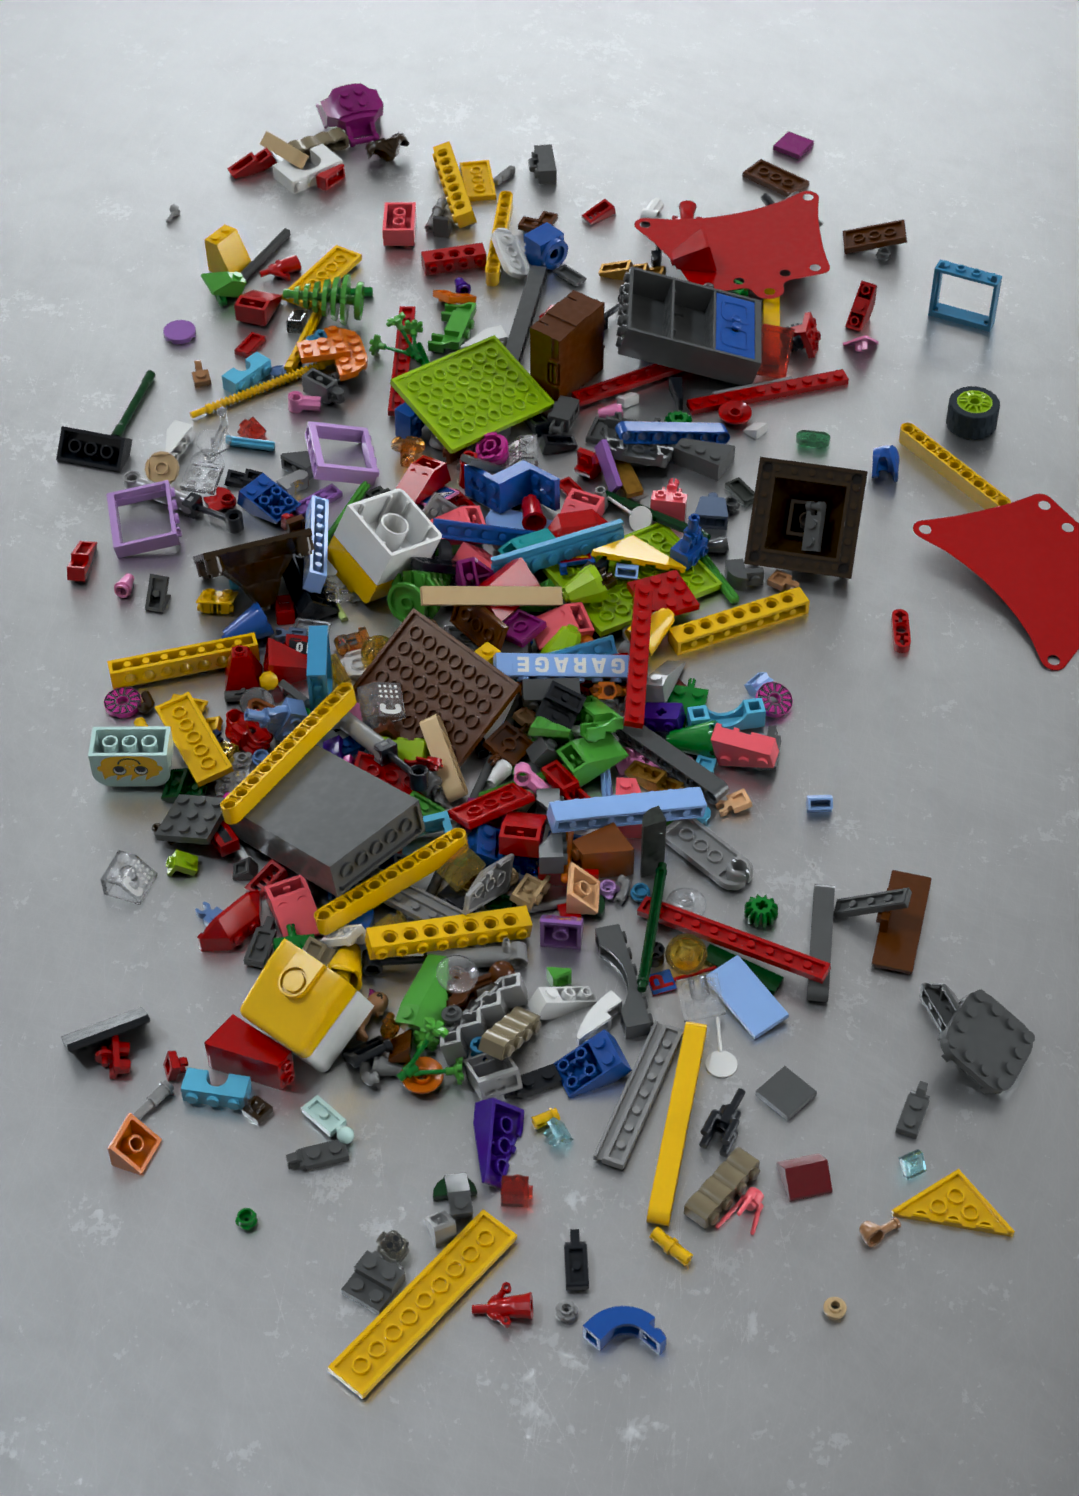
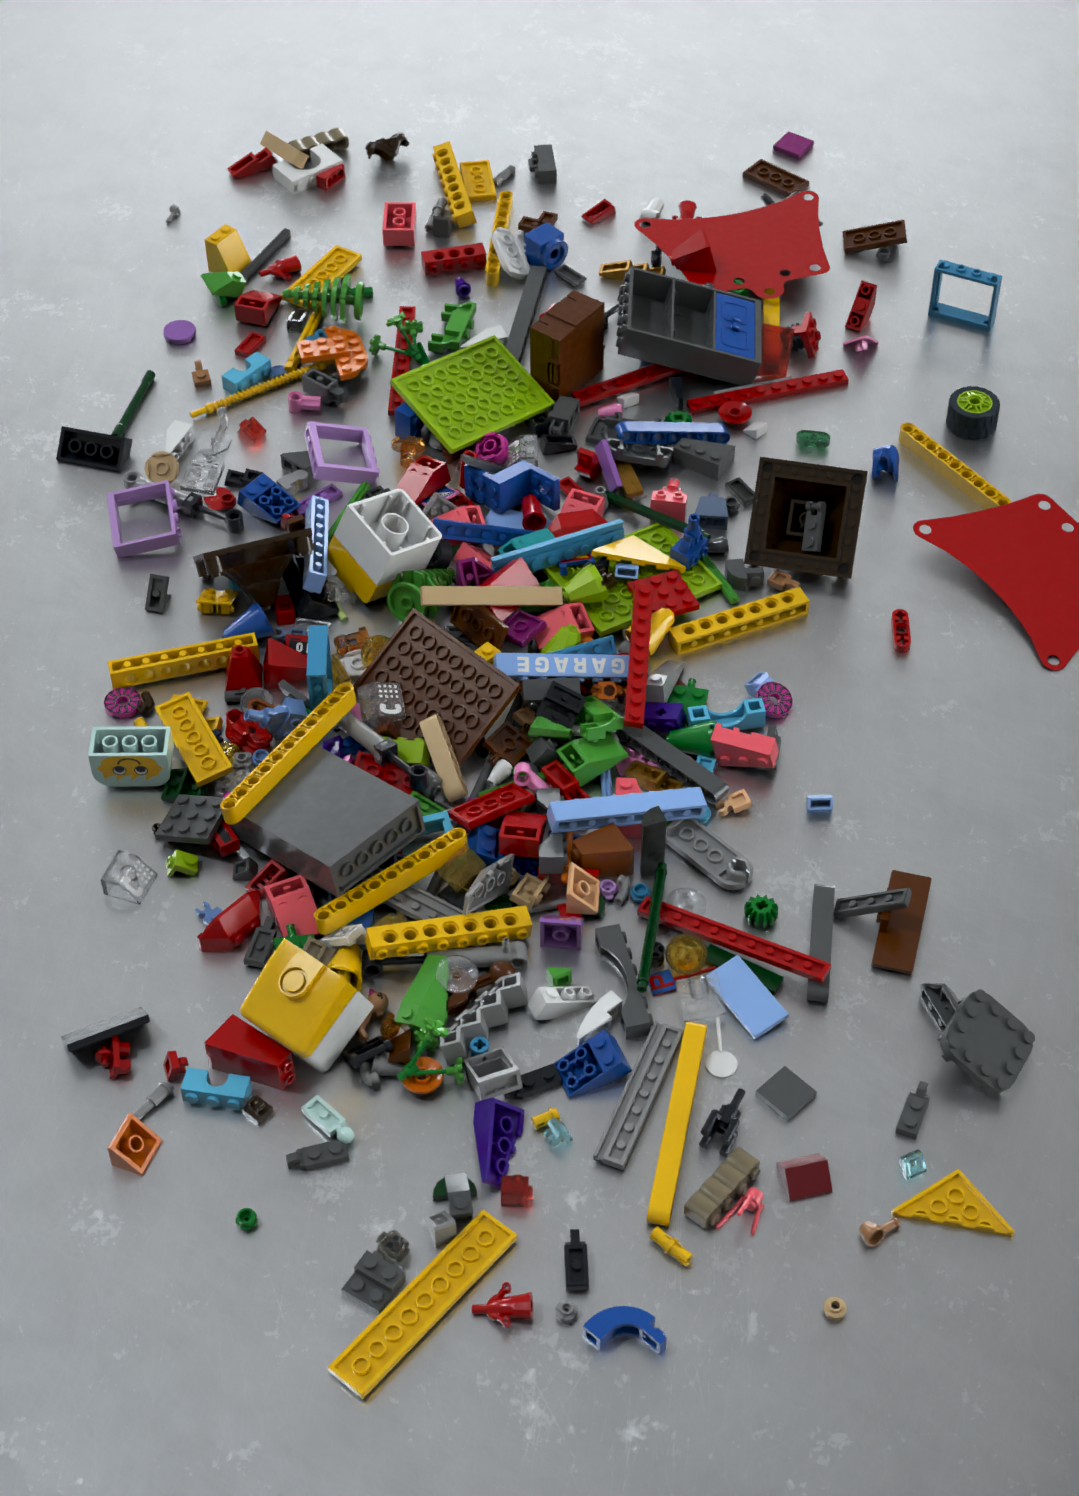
red slope [67,541,97,581] -> none
bright pink cone [114,573,134,598] -> none
medium azure axle [225,436,275,451] -> none
yellow tile [259,671,278,691] -> none
magenta piece [316,83,384,148] -> none
red plate [404,756,443,771] -> none
black beam [410,557,456,575] -> none
orange plate [433,290,476,304] -> none
dark grey plate [441,1005,463,1028] -> none
dark tan brick [478,1006,541,1060] -> none
white piece [607,496,652,531] -> none

